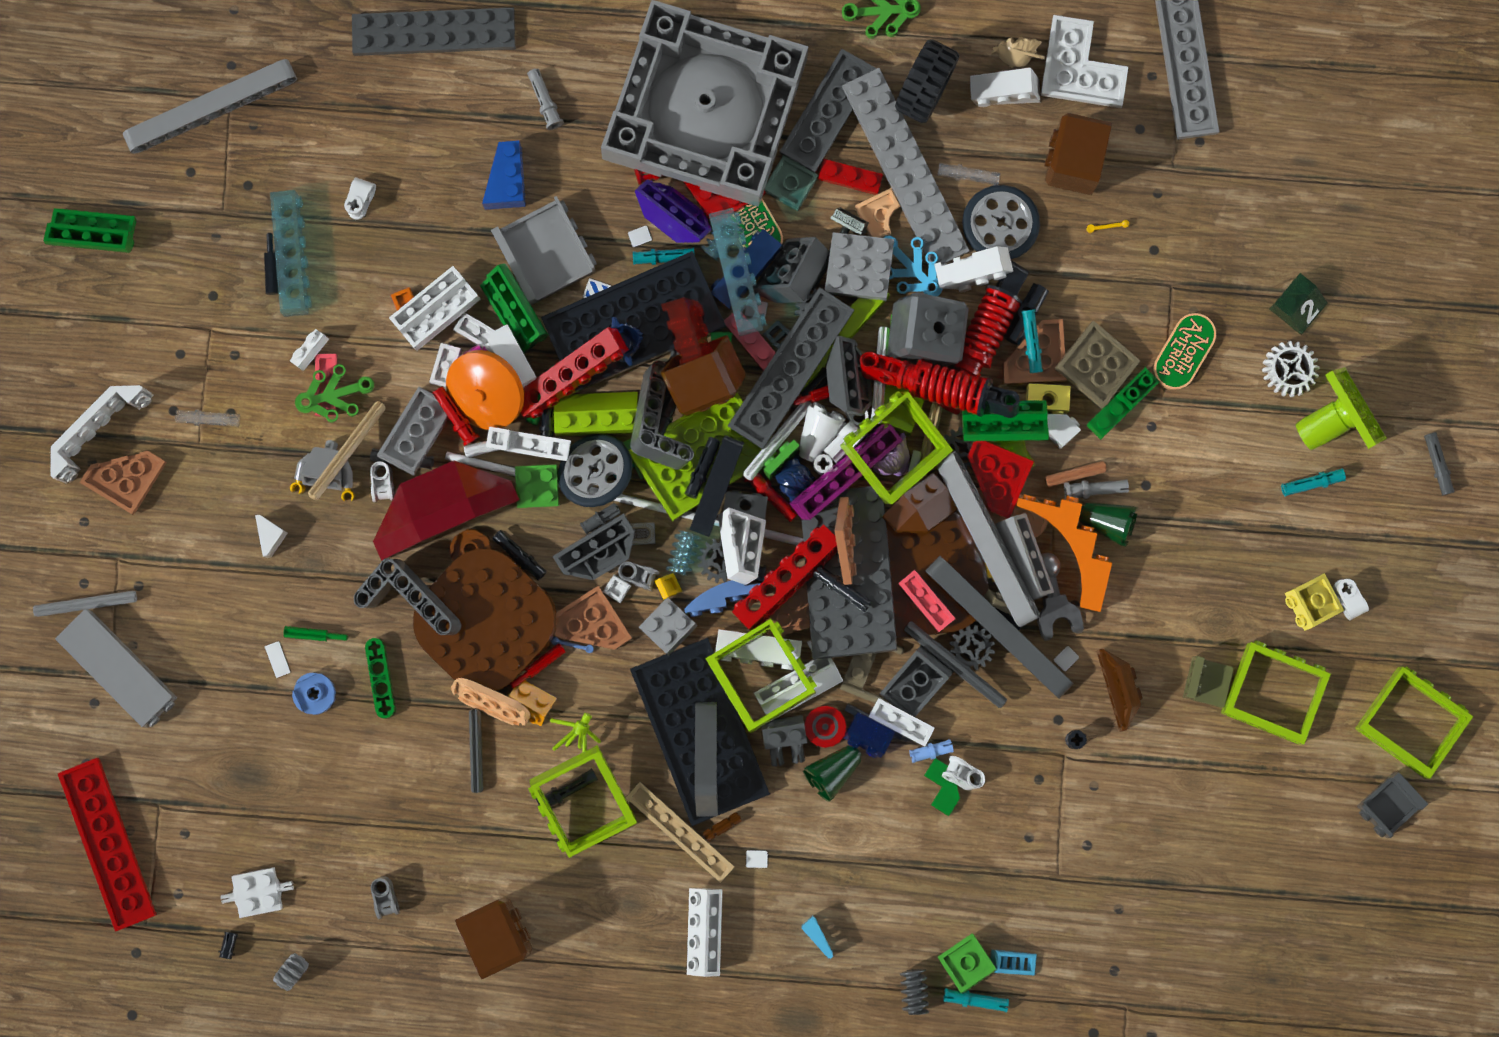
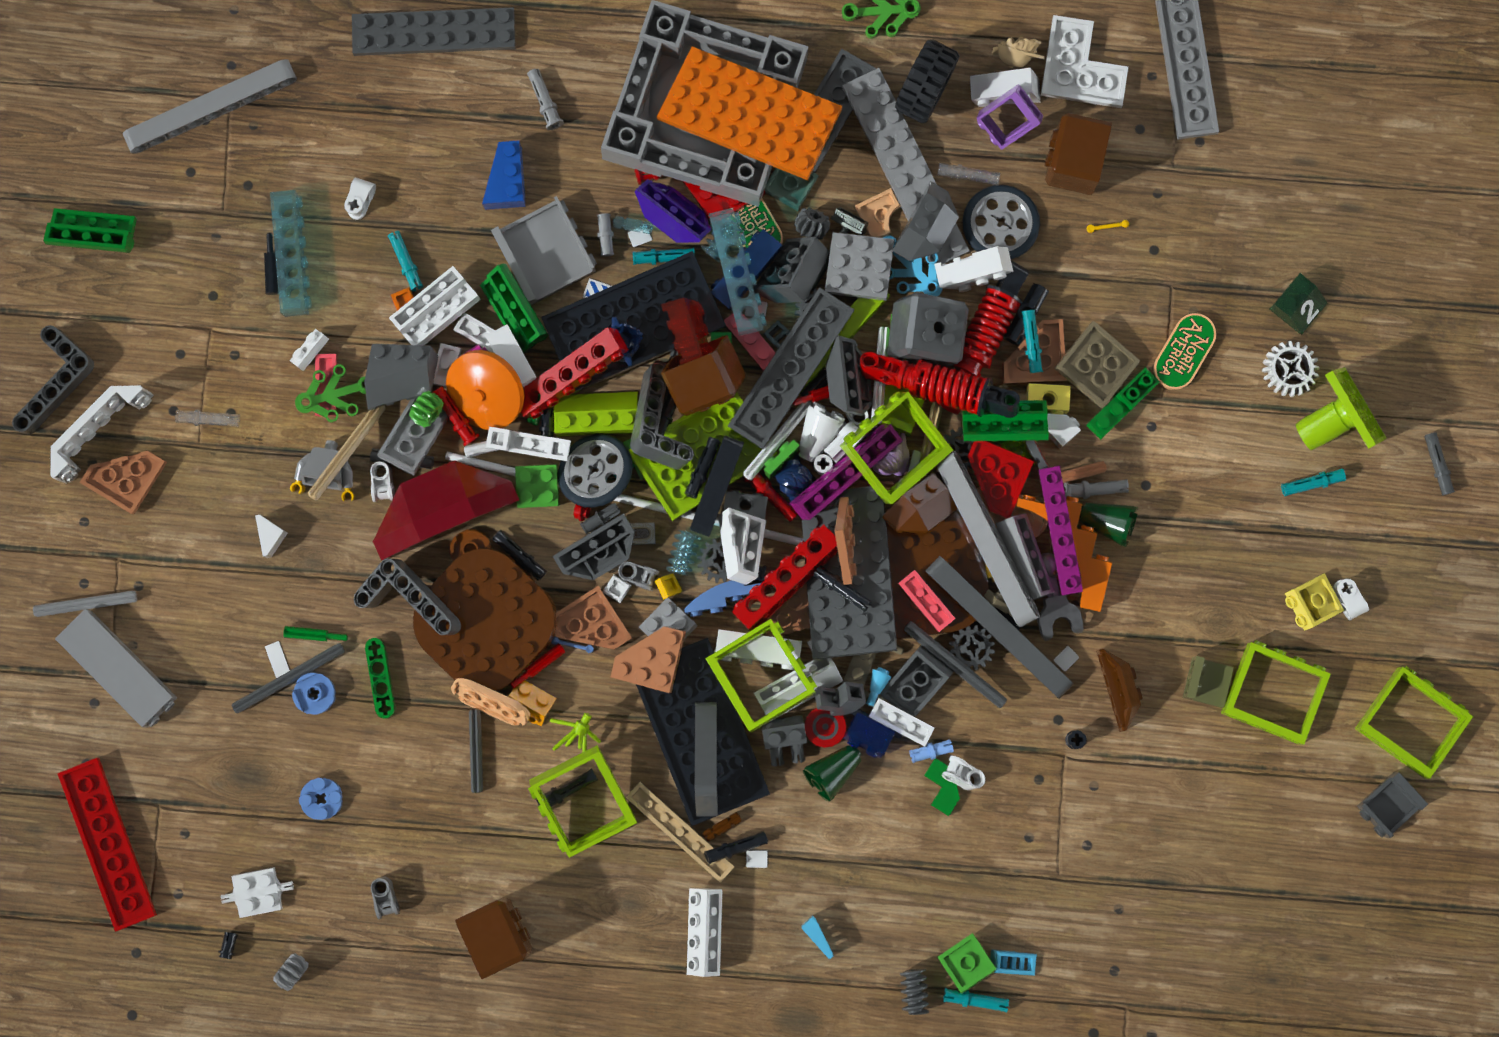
red plate [818,159,883,195] -> none
none -> dark grey beam [12,325,94,435]
none -> dark grey axle [232,643,345,713]
none -> medium blue plate [299,778,343,820]
none -> dark grey wedge [364,344,438,410]
none -> teal pin [388,231,424,292]
none -> bright green gear [409,391,444,427]
none -> red plate [573,504,590,522]
none -> light grey pin [597,213,614,256]
none -> nougat plate [610,626,686,693]
none -> clear light blue axle [613,216,653,234]
none -> orange plate [657,47,842,180]
none -> black pin [704,831,768,864]
none -> dark grey gear [794,207,830,240]
none -> dark grey brick [815,682,866,716]
none -> medium azure cone [866,667,892,707]
none -> dark grey wedge [892,181,959,261]
none -> medium lavender window [976,84,1043,150]
none -> dark grey tile [1026,440,1049,469]
none -> magenta brick [1039,465,1083,595]

